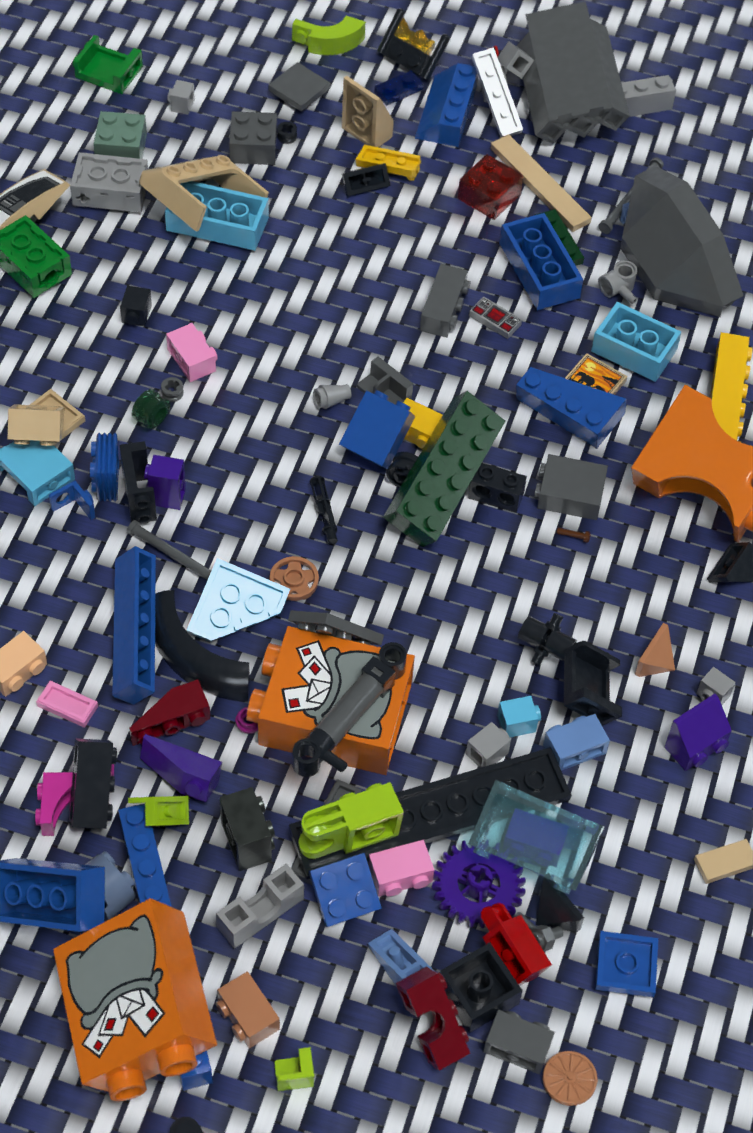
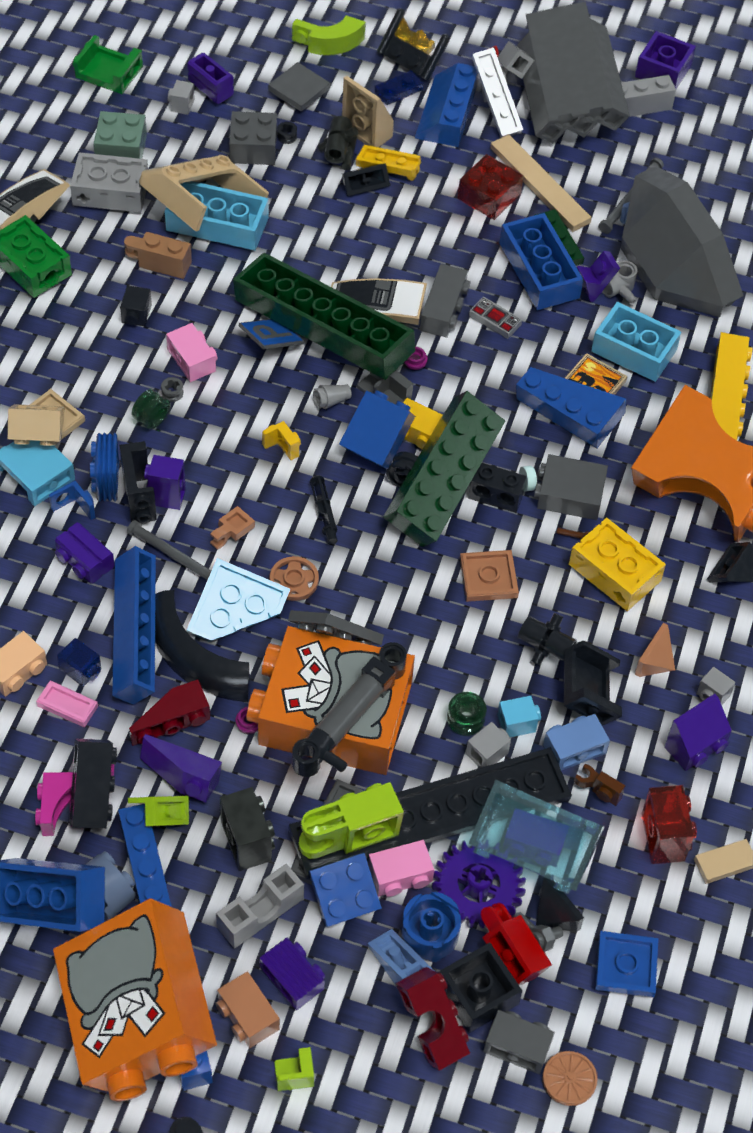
none -> dark purple brick [55,522,115,584]
none -> clear blue brick [57,638,102,687]
none -> medium nougat brick [124,232,192,279]
none -> dark purple brick [187,52,234,104]
none -> nougat plate [210,506,255,550]
none -> dark green brick [233,253,415,380]
none -> piece [238,319,305,349]
none -> dark purple brick [259,937,325,1011]
none -> yellow bracket [262,421,301,461]
none -> pearl dark grey pin [318,116,359,170]
none -> slope [331,278,427,325]
none -> blue brick [401,892,461,962]
none -> magenta plate [404,346,428,370]
none -> clear green wheel [447,692,487,736]
none -> nougat tile [460,550,519,602]
none -> light aqua tile [519,466,537,492]
none -> yellow piece [569,517,666,612]
none -> reddish brown plate [574,764,625,806]
none -> dark purple slope [577,251,620,302]
none -> dark purple brick [635,31,696,89]
none -> clear red brick [641,785,697,864]

